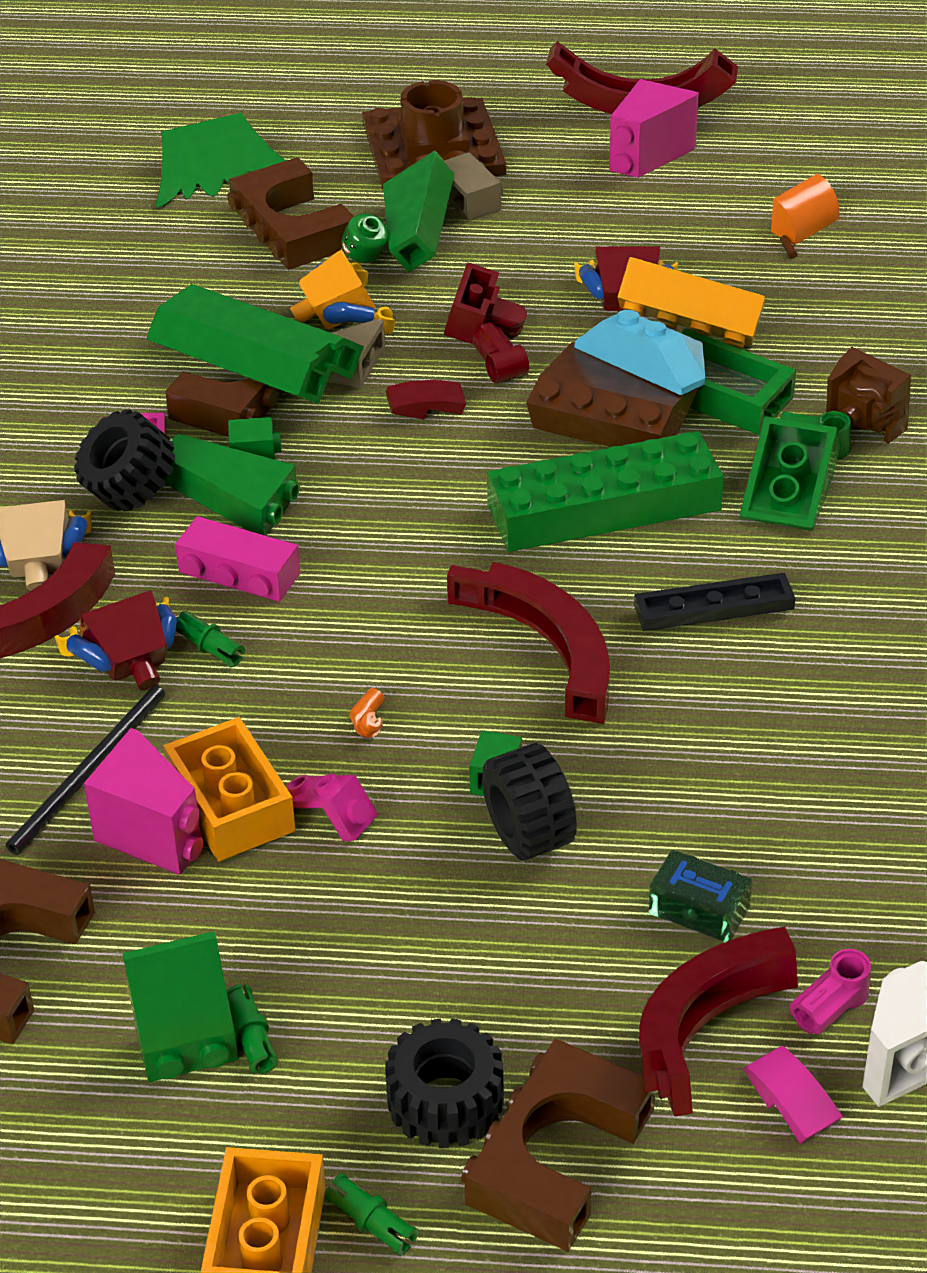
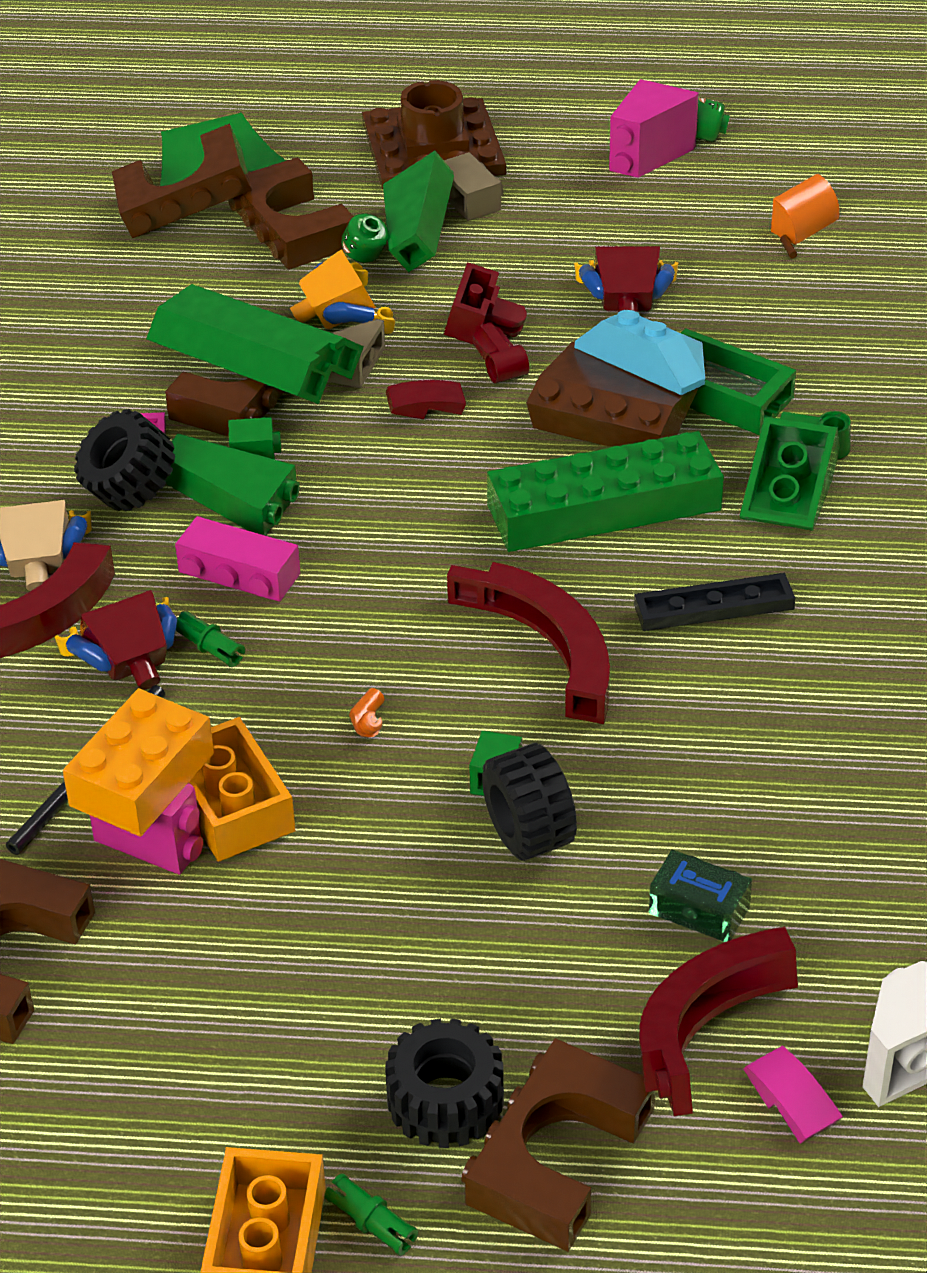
green slope [122,931,238,1083] -> none
green pin [227,984,278,1074] -> none
dark pink bracket [286,774,378,841] -> none
dark red arch [546,41,738,114] -> none
light orange brick [618,257,765,349] -> none
dark pink piece [790,948,871,1035] -> none
reddish brown brick [826,347,911,444] -> none
none -> light orange brick [62,688,214,837]
none -> reddish brown arch [112,123,252,238]
none -> green head [696,97,730,142]

